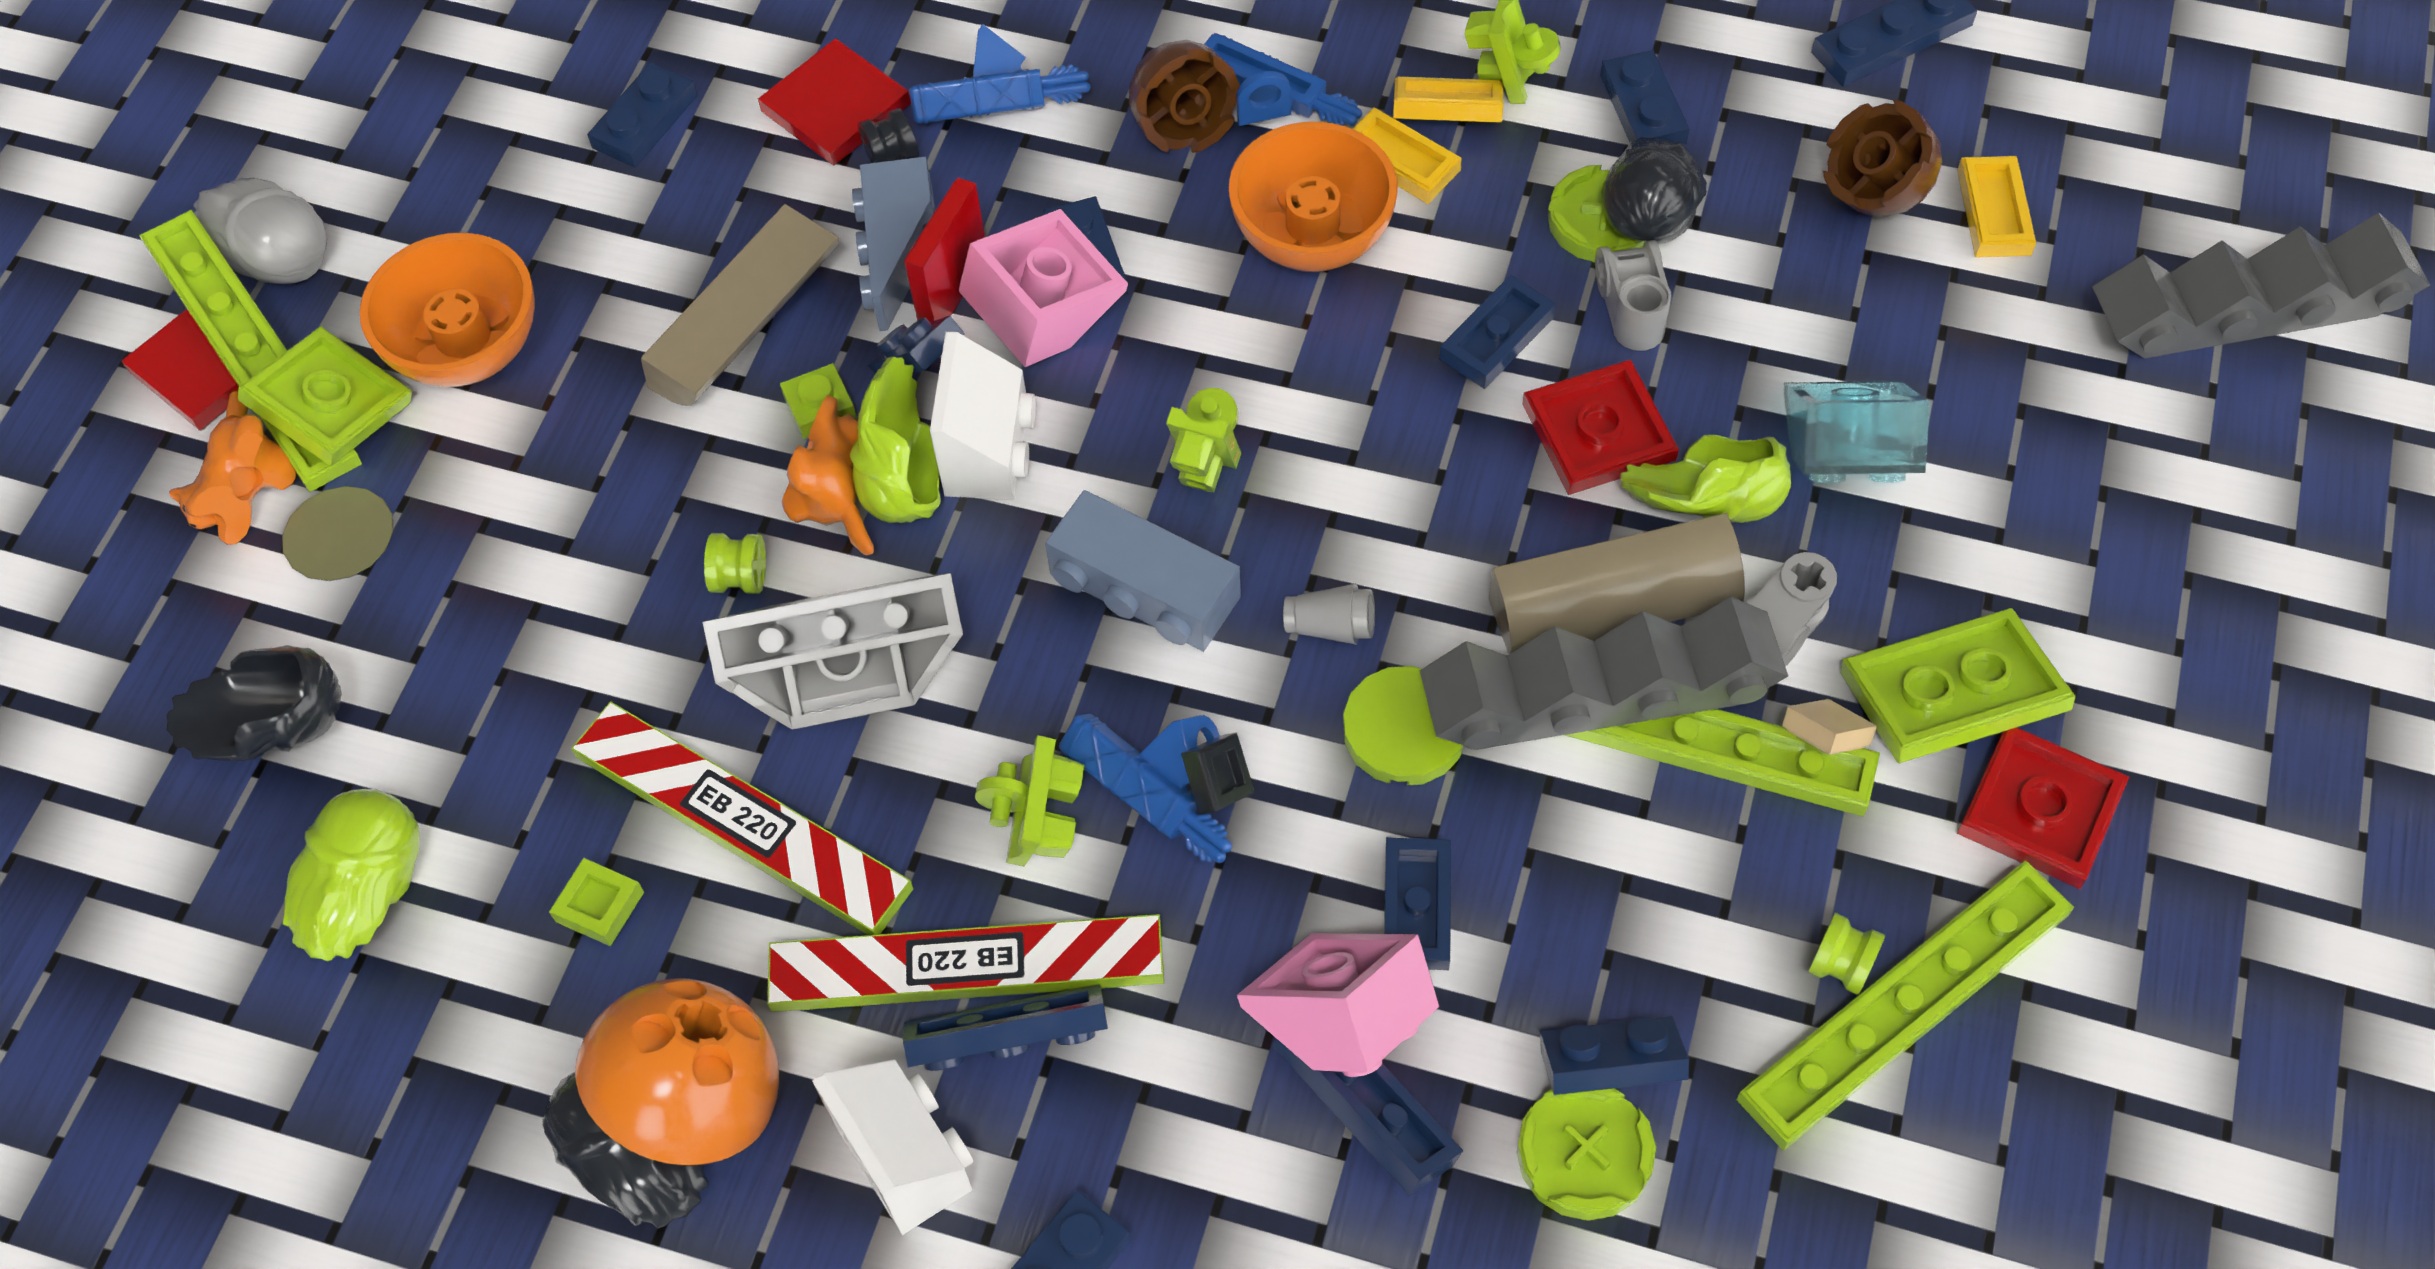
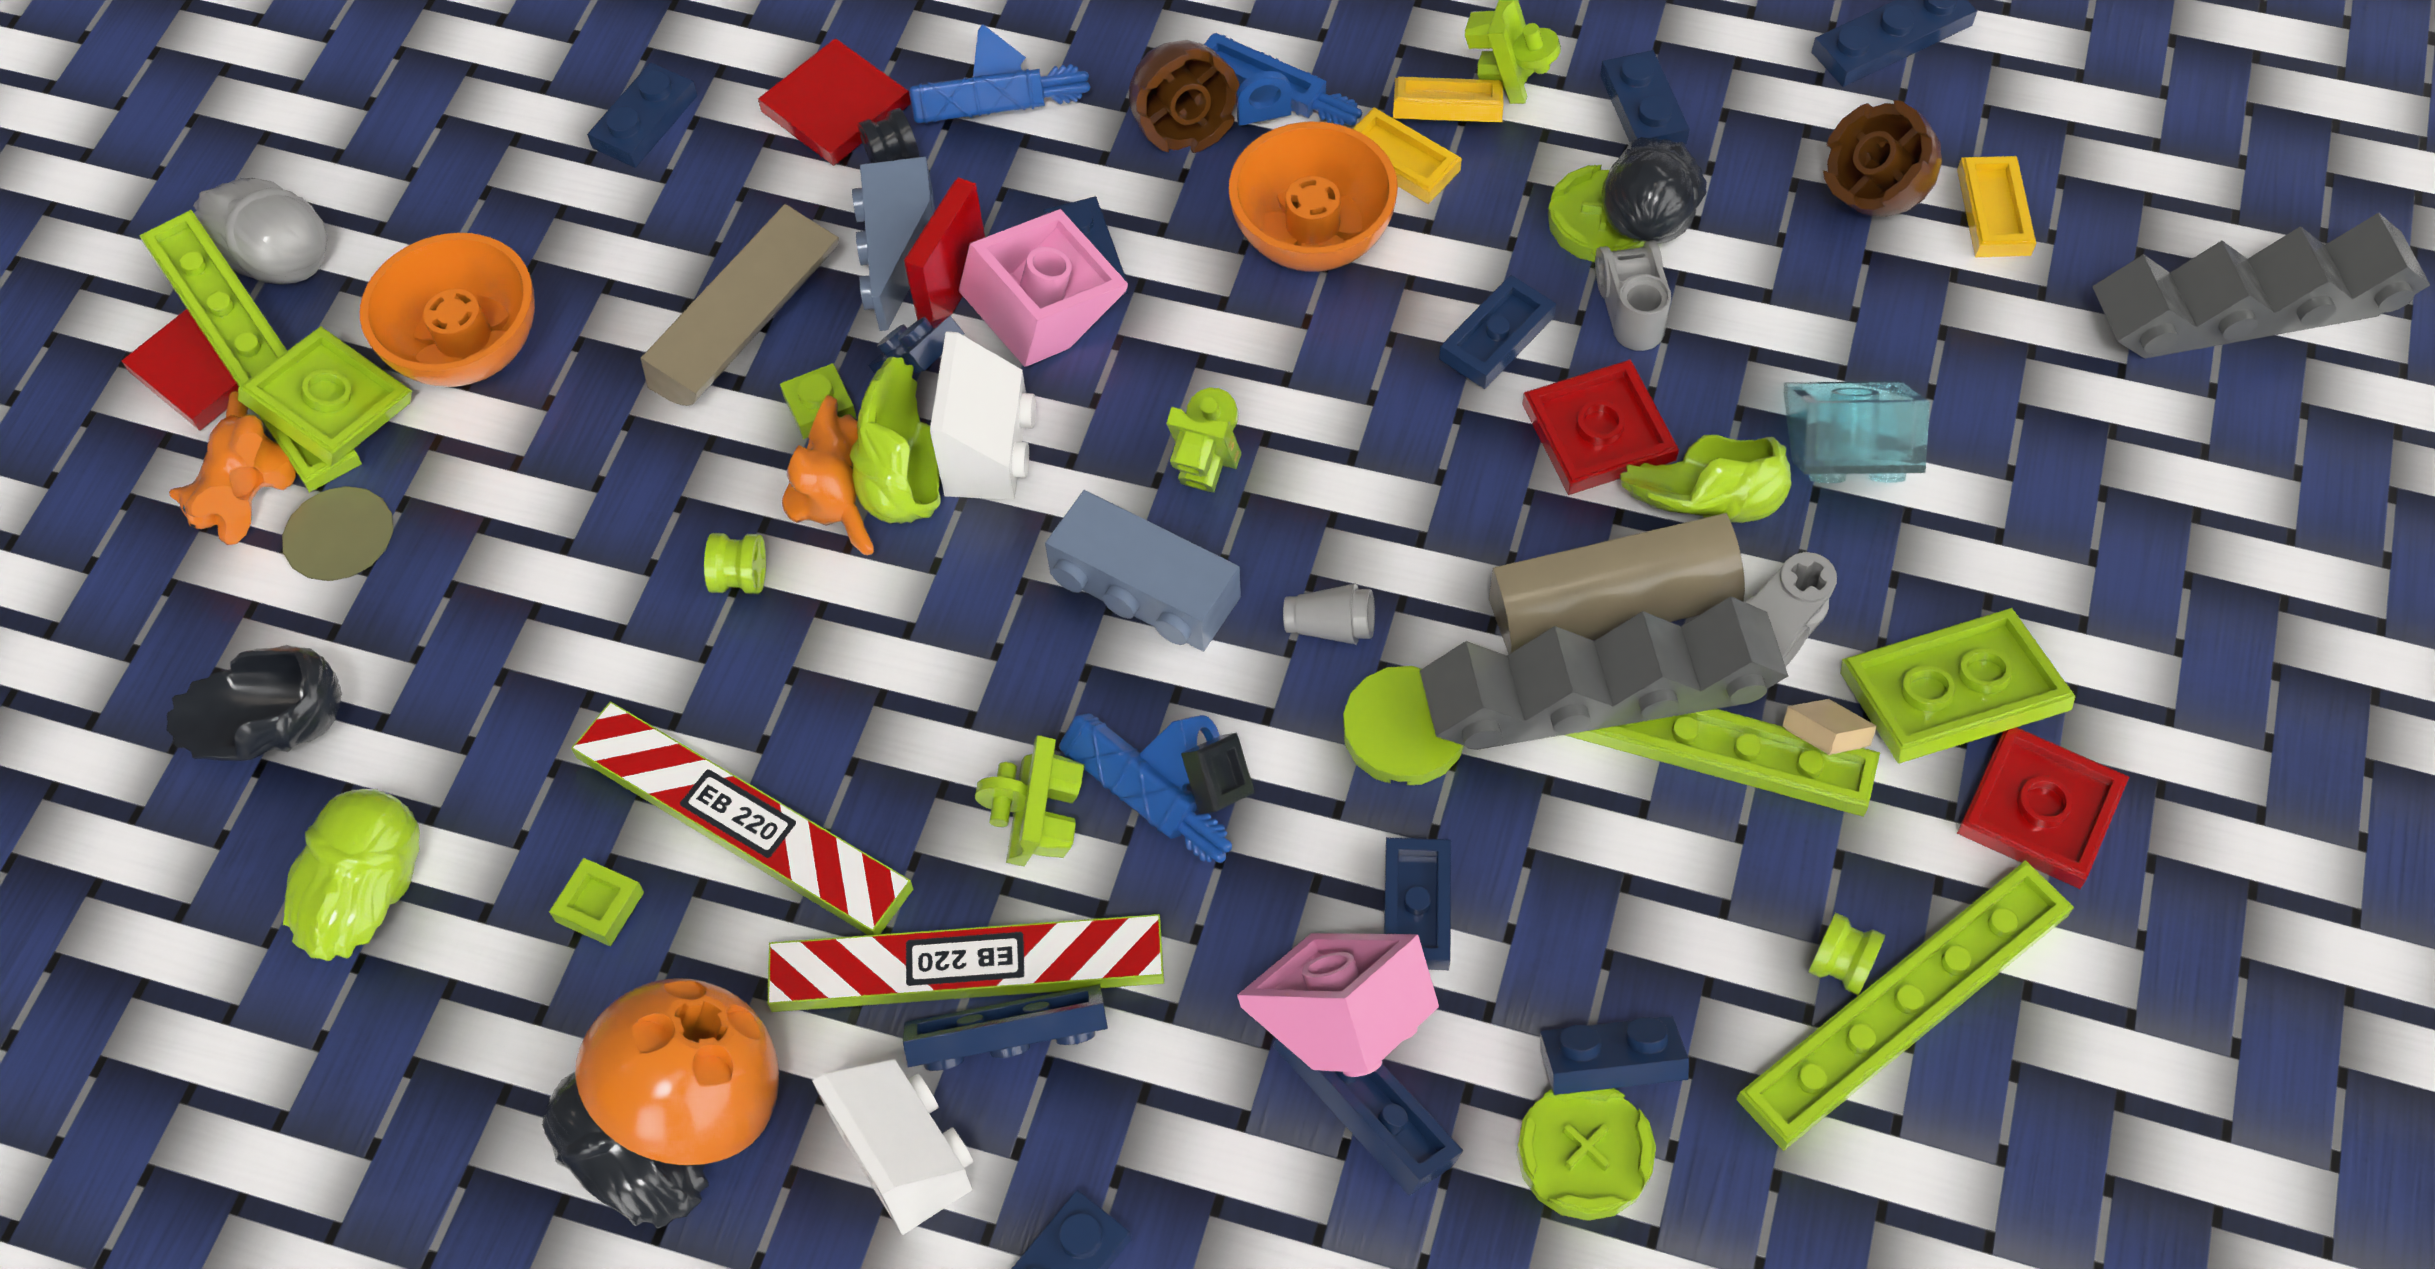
light grey wedge [702,573,963,730] -> none

